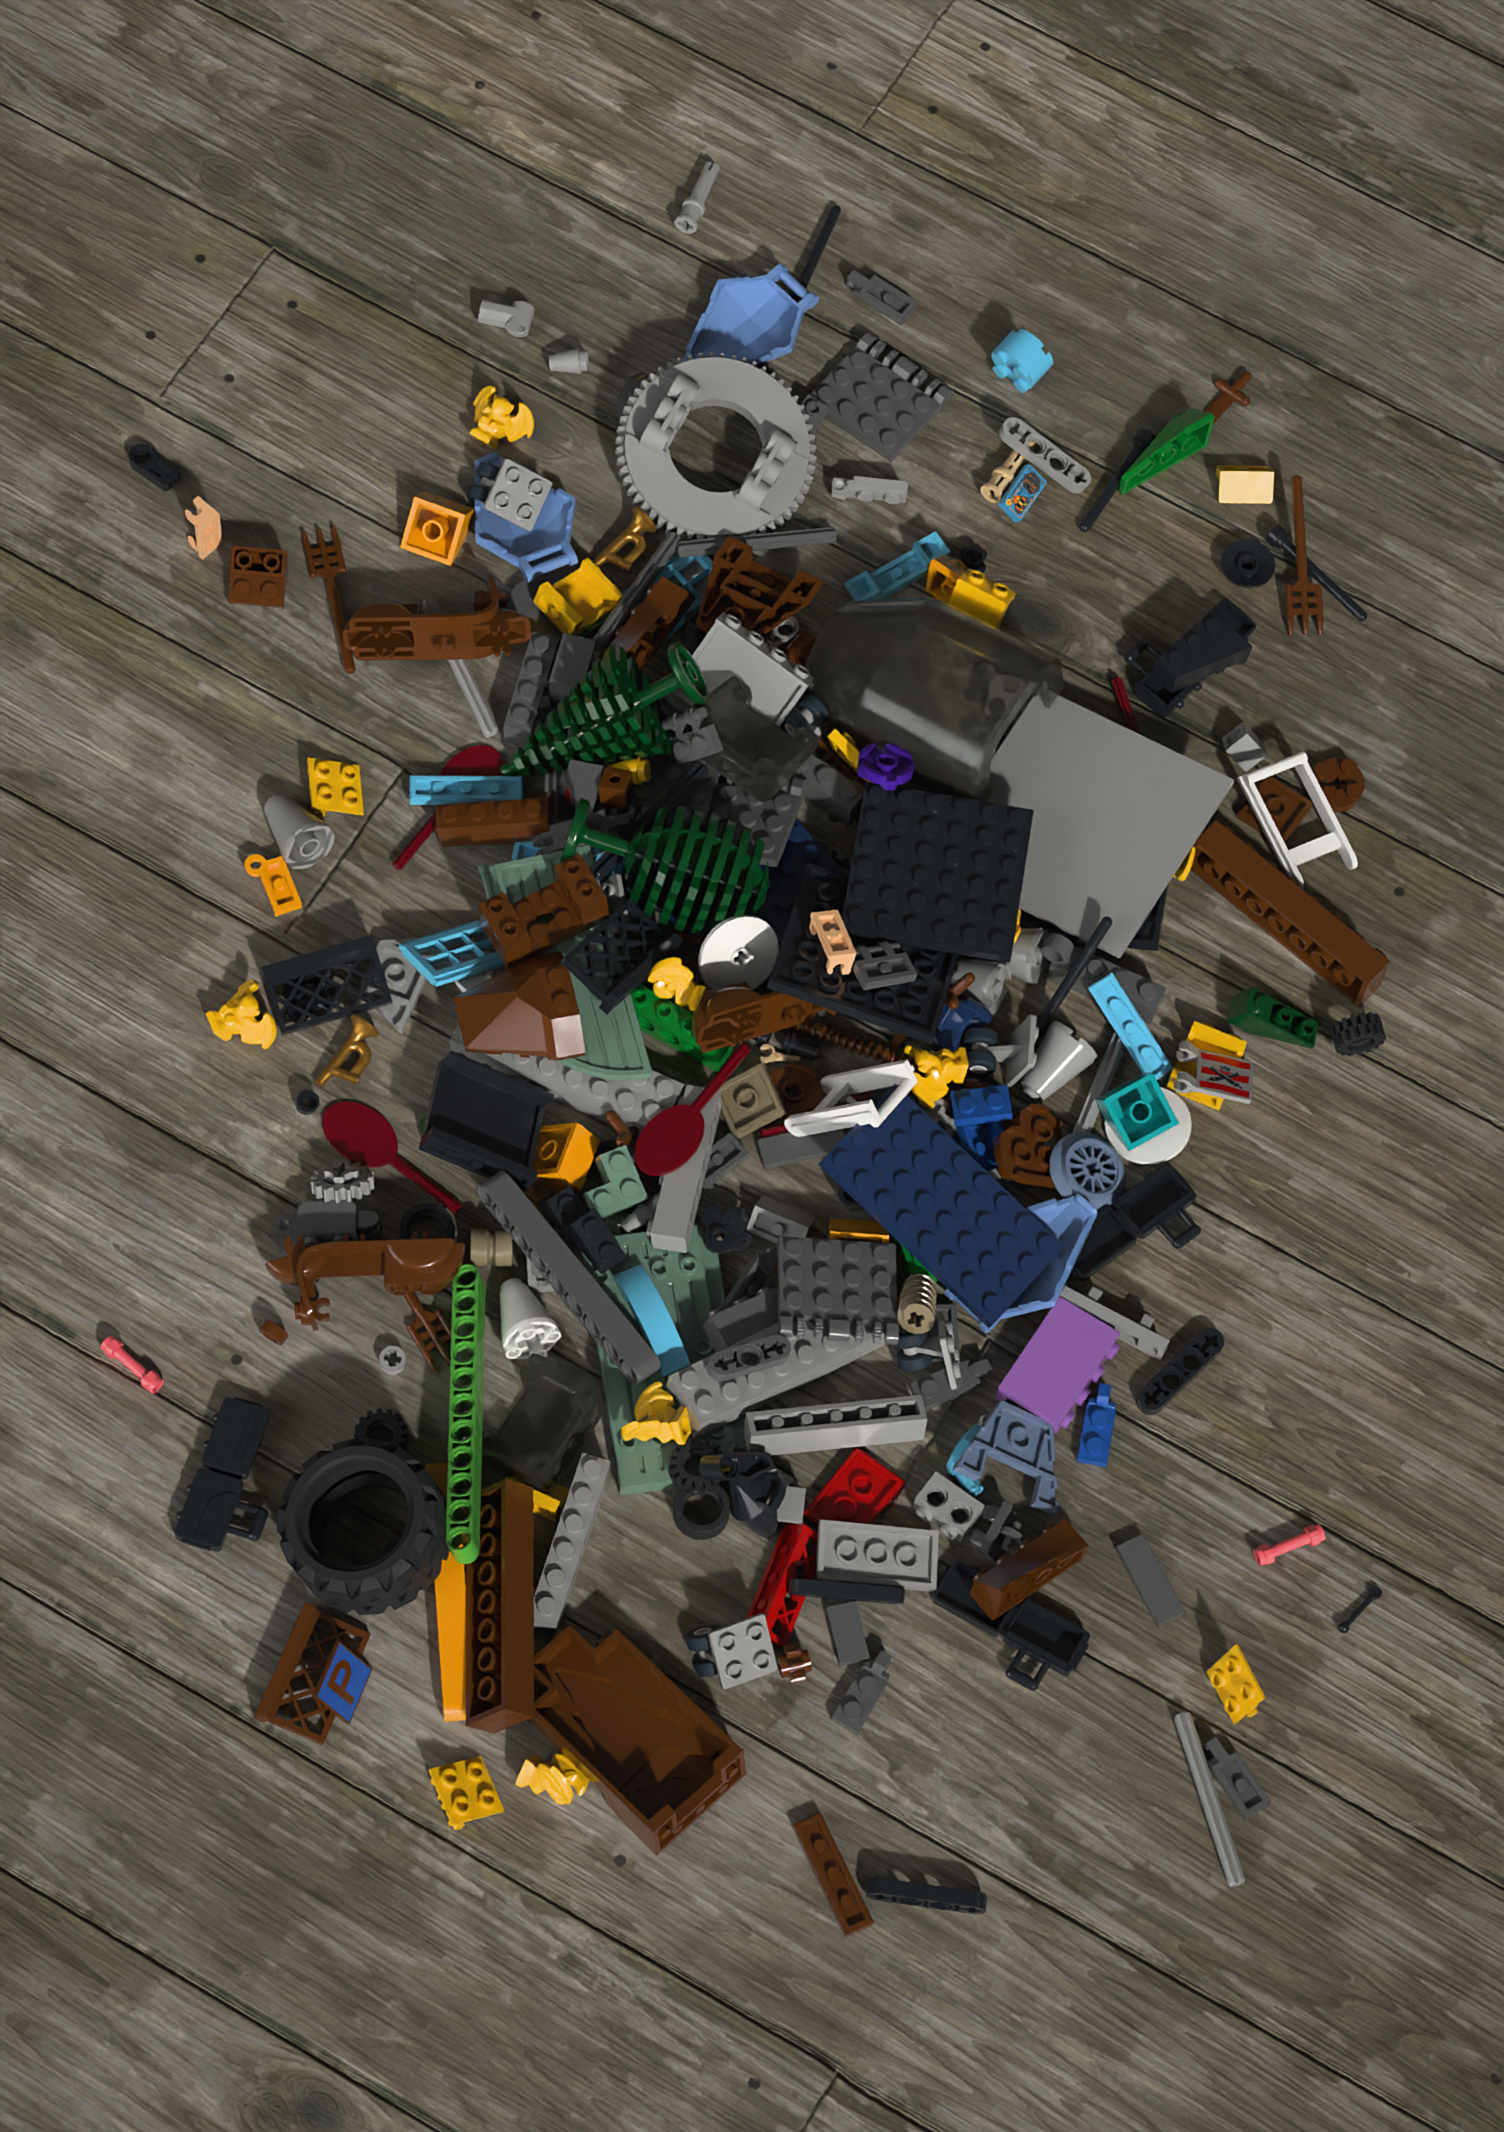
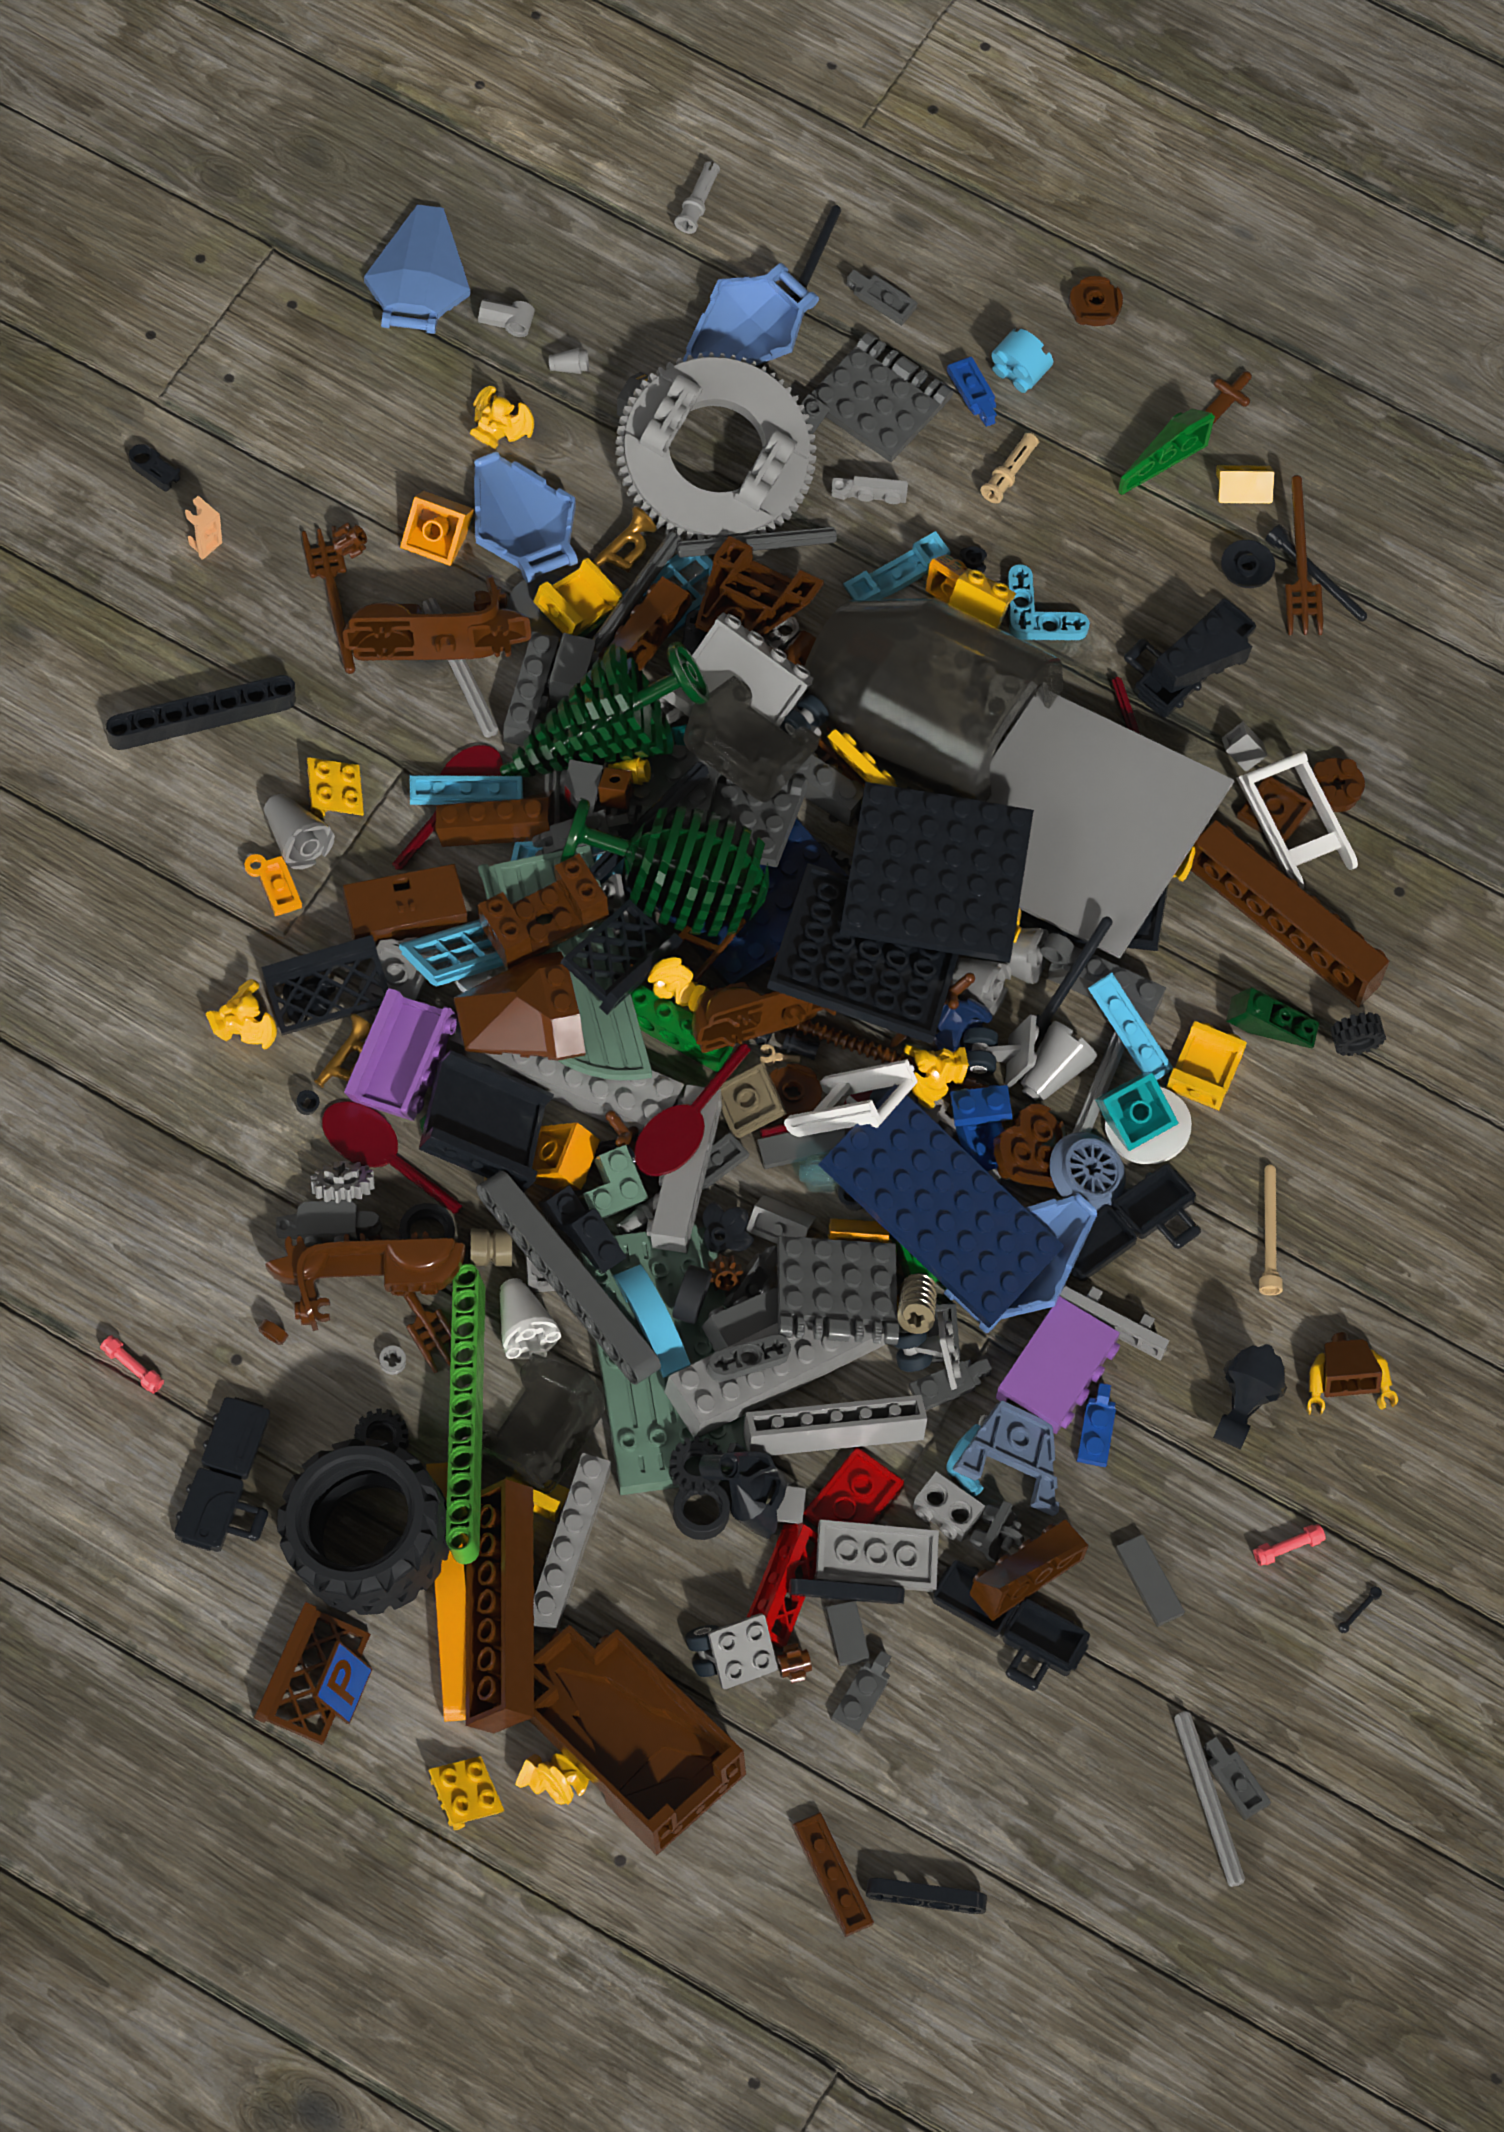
reddish brown brick [228,545,288,609] -> none
light grey plate [466,459,552,531] -> none
yellow animal [621,1381,692,1445] -> none
dark grey plate [662,707,723,765] -> none
white piece [698,915,778,990] -> none
light nougat hinge [809,910,856,975] -> none
dark grey plate [852,941,917,990] -> none
dark purple plate [857,743,914,790] -> none
tile [997,464,1047,523] -> none
light grey beam [999,417,1091,494] -> none
black piece [1079,429,1156,532] -> none
black beam [1136,1328,1225,1415] -> none
light grey flag [1174,1041,1254,1105] -> none
yellow hinge [1206,1644,1266,1725] -> none
none -> black beam [106,675,296,750]
none -> reddish brown gear [333,522,367,559]
none -> reddish brown brick [343,864,467,946]
none -> medium lavender panel [344,988,458,1121]
none -> medium blue windscreen [364,205,470,334]
none -> black tyre [672,1264,712,1325]
none -> reddish brown gear [708,1254,743,1292]
none -> clear light blue head [799,1154,839,1193]
none -> blue hinge [947,357,997,427]
none -> medium azure beam [1007,564,1090,640]
none -> reddish brown plate [1069,276,1123,326]
none -> black piece [1213,1344,1287,1450]
none -> tan piece [1259,1164,1283,1295]
none -> reddish brown torso [1306,1332,1398,1415]

